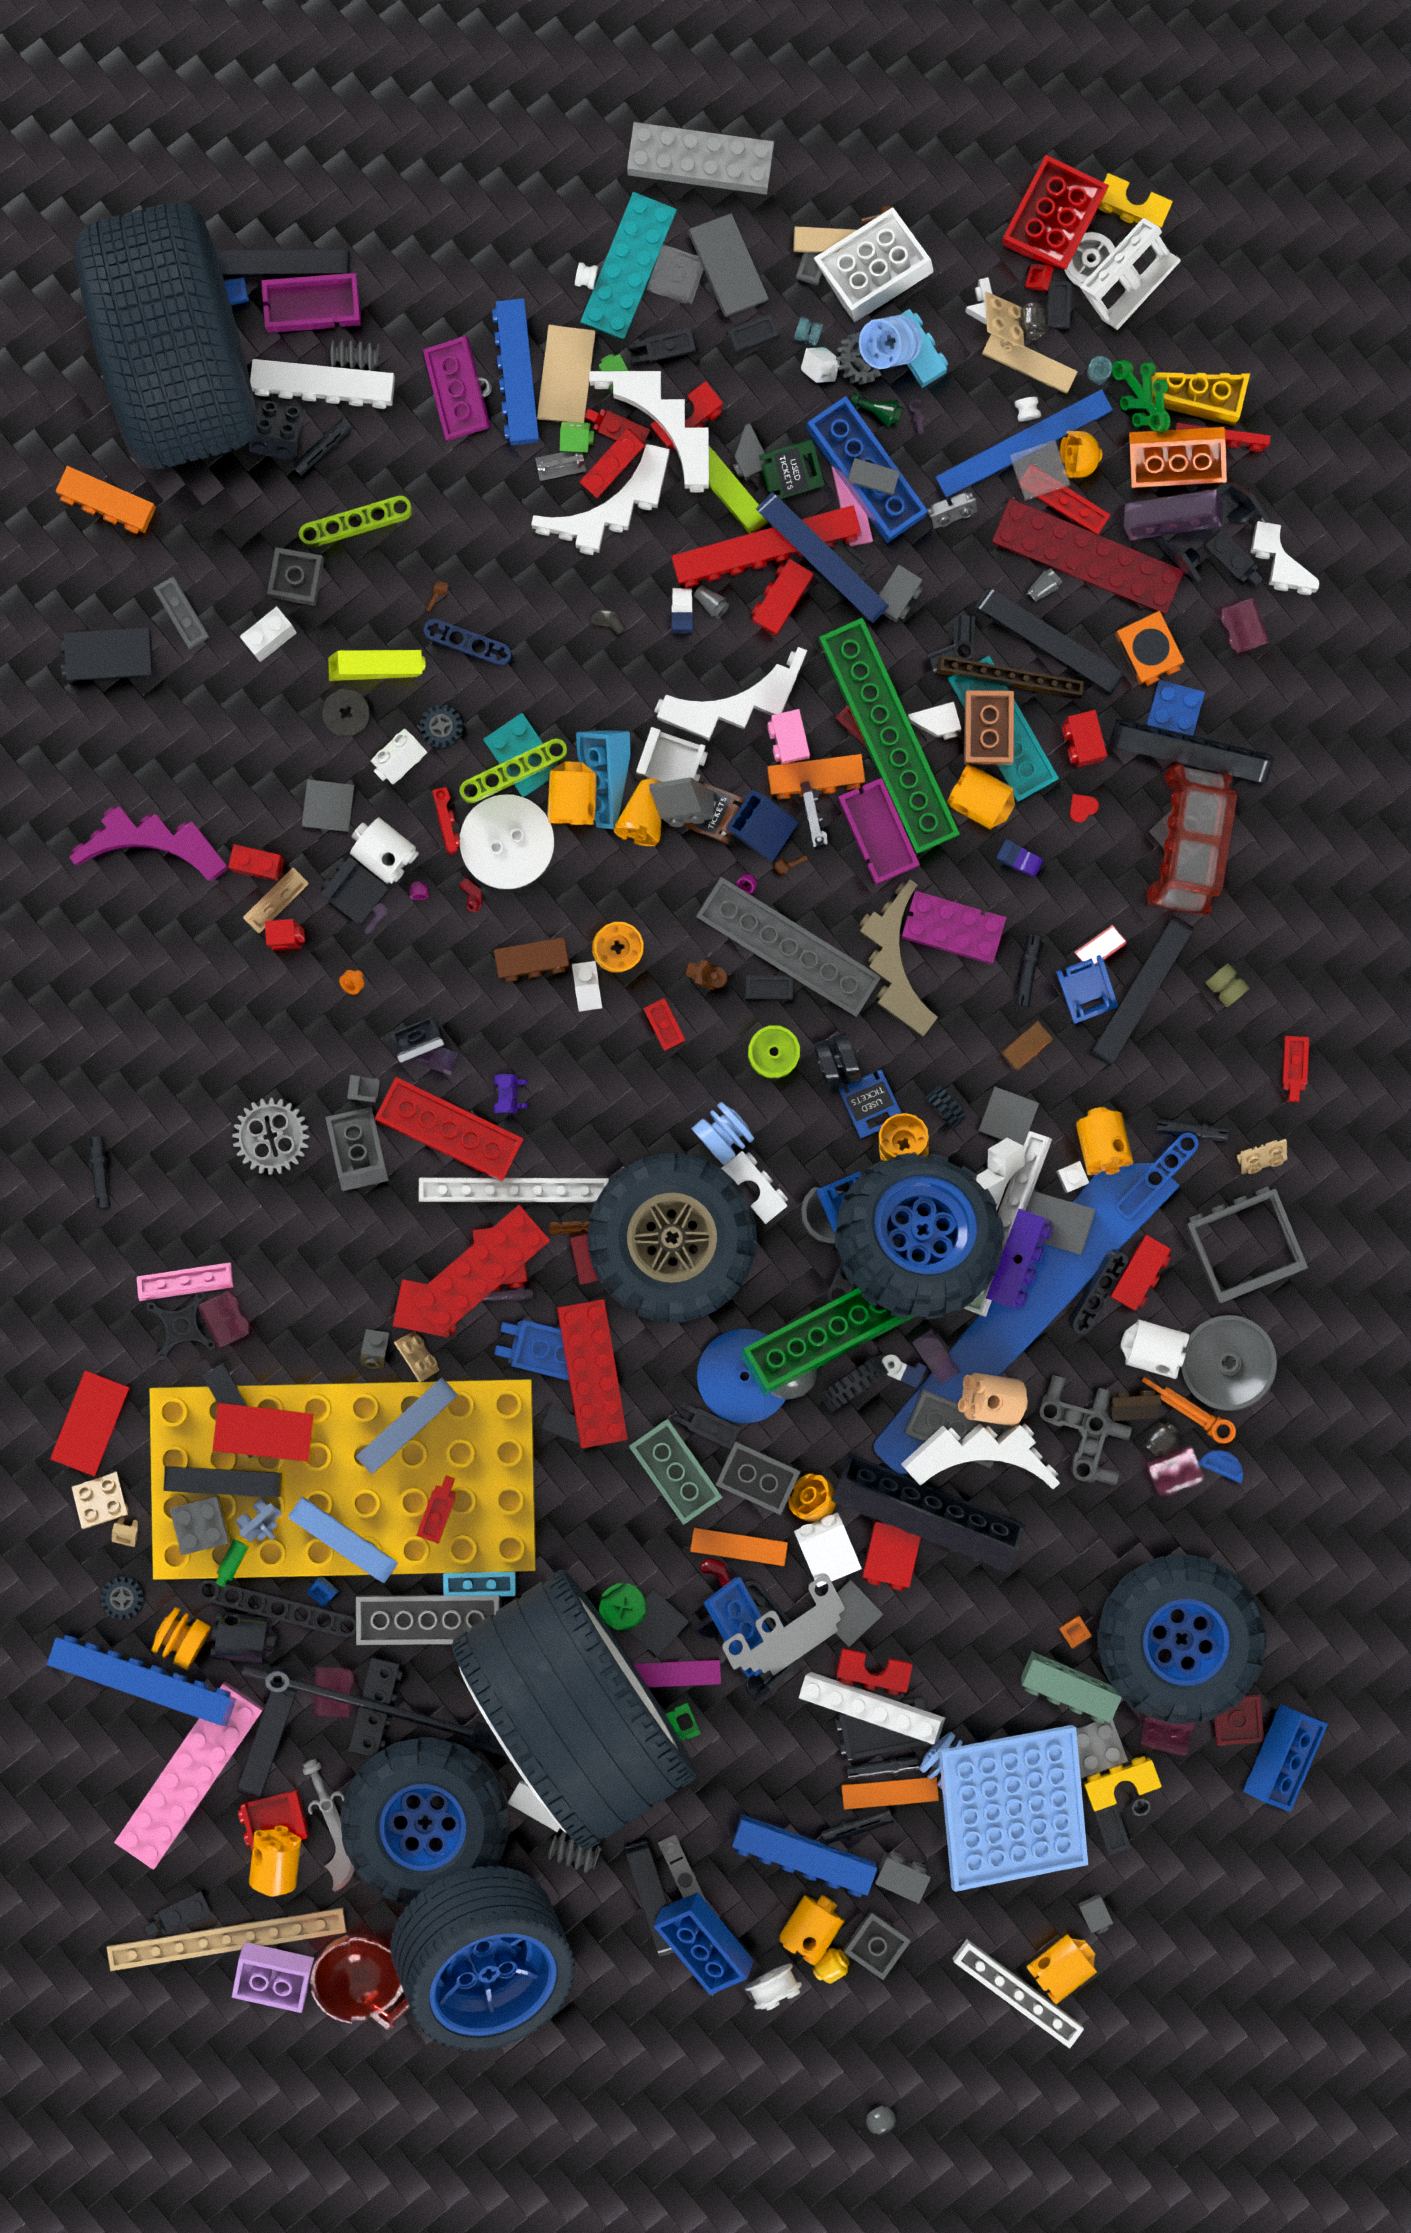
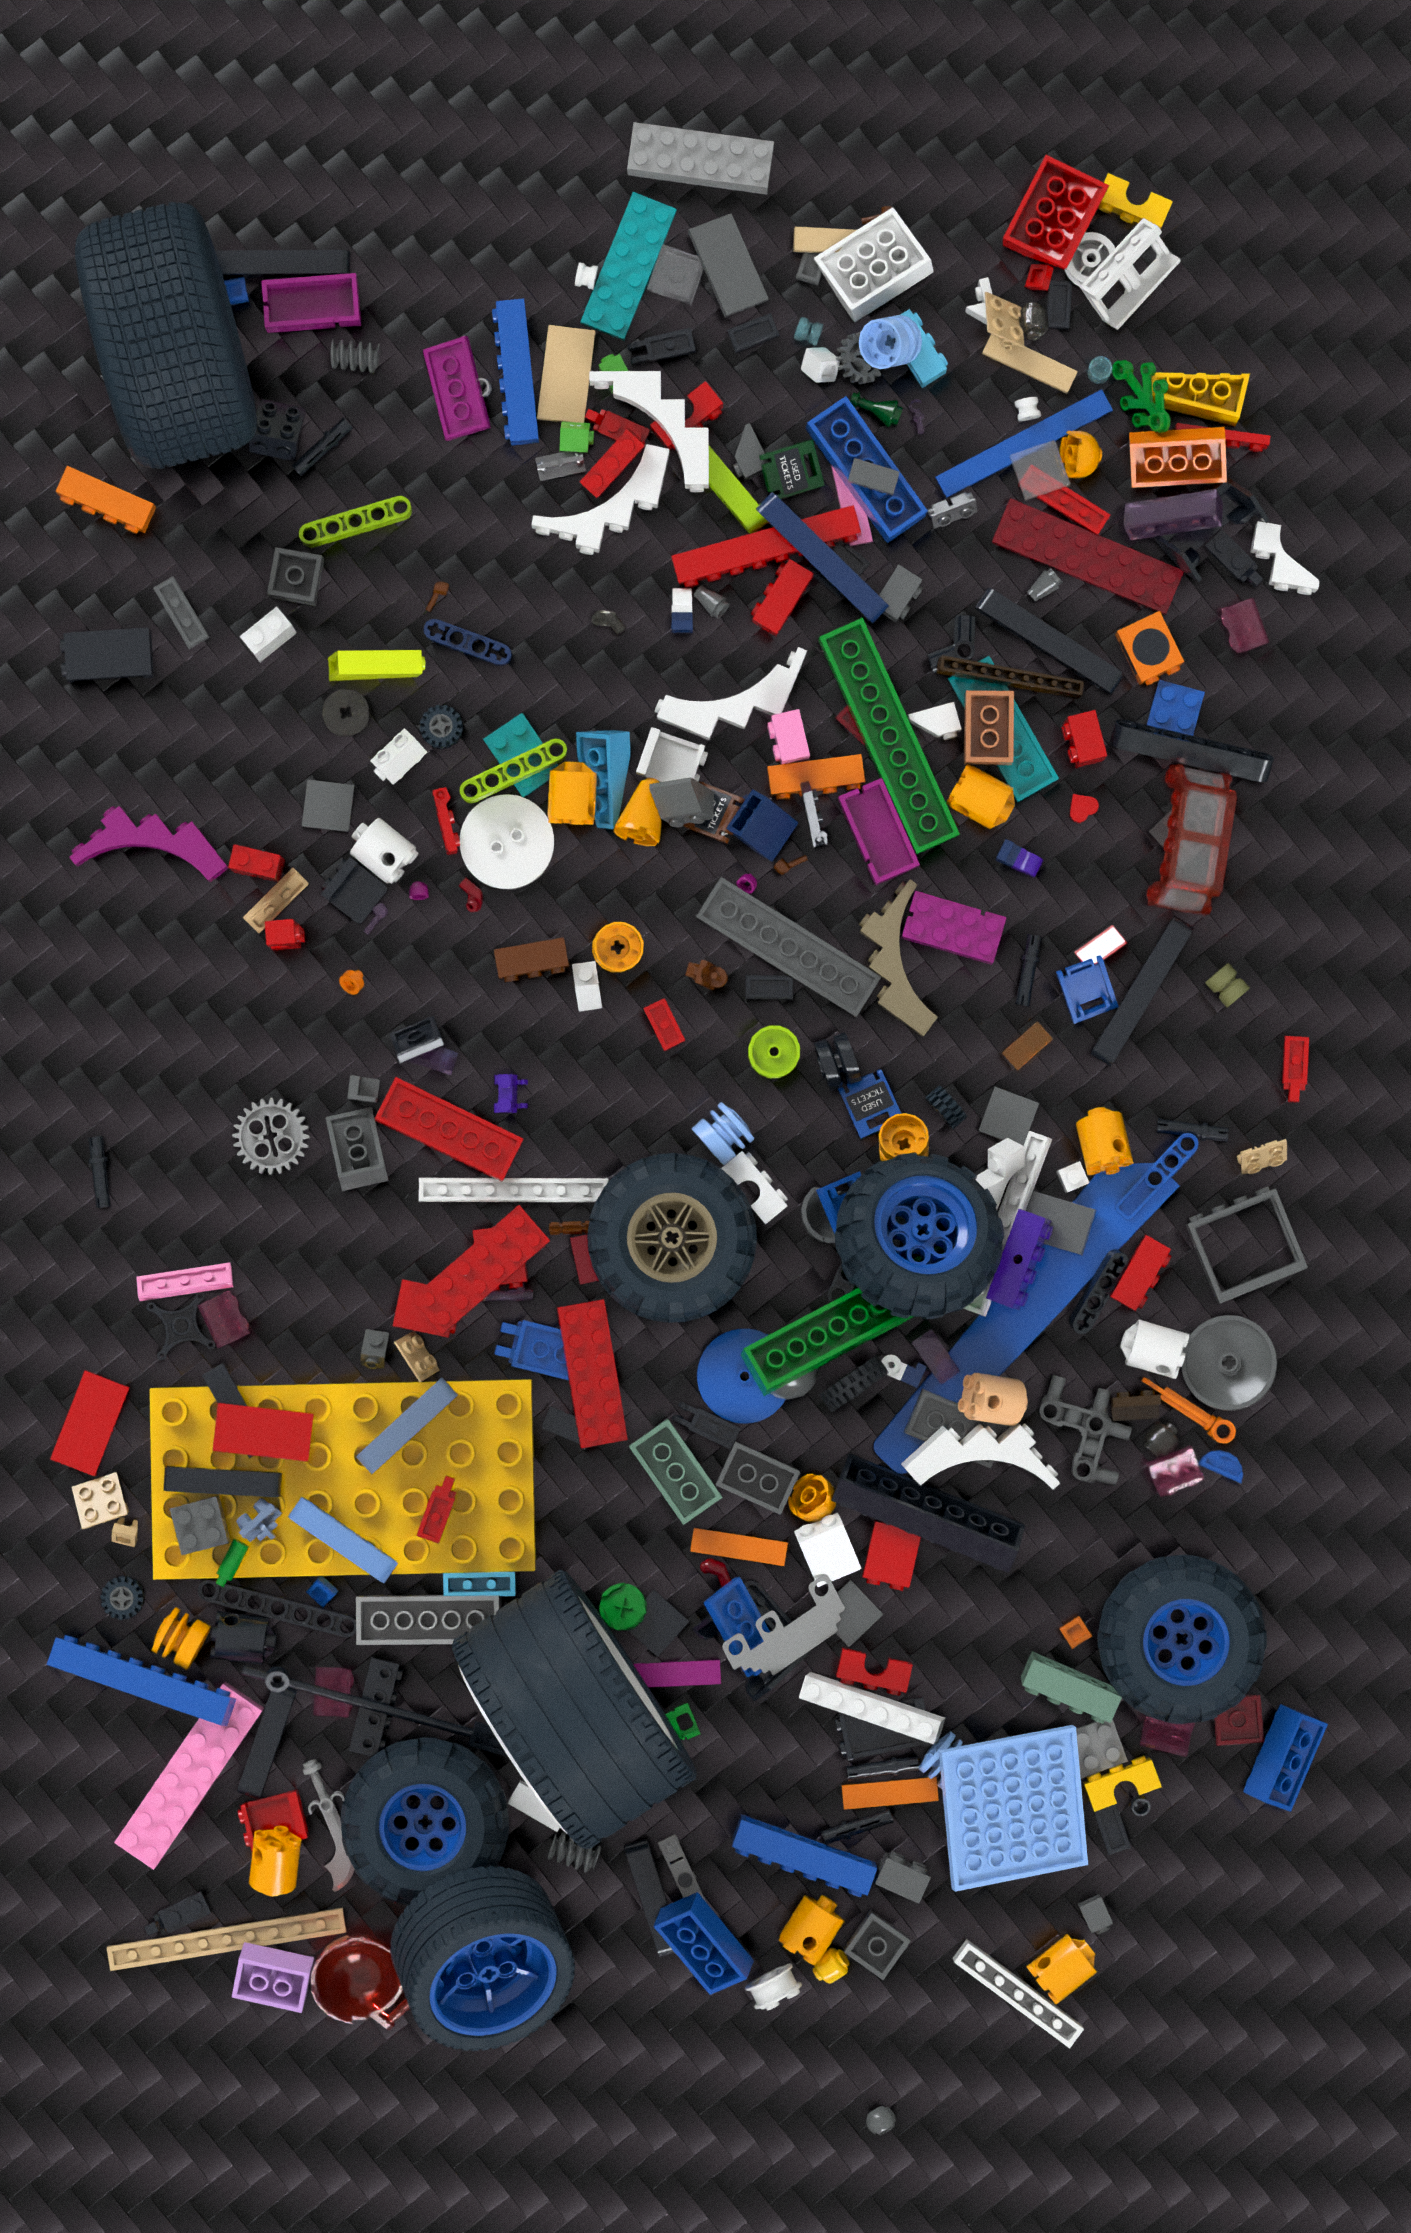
white brick [250,359,395,409] -> none

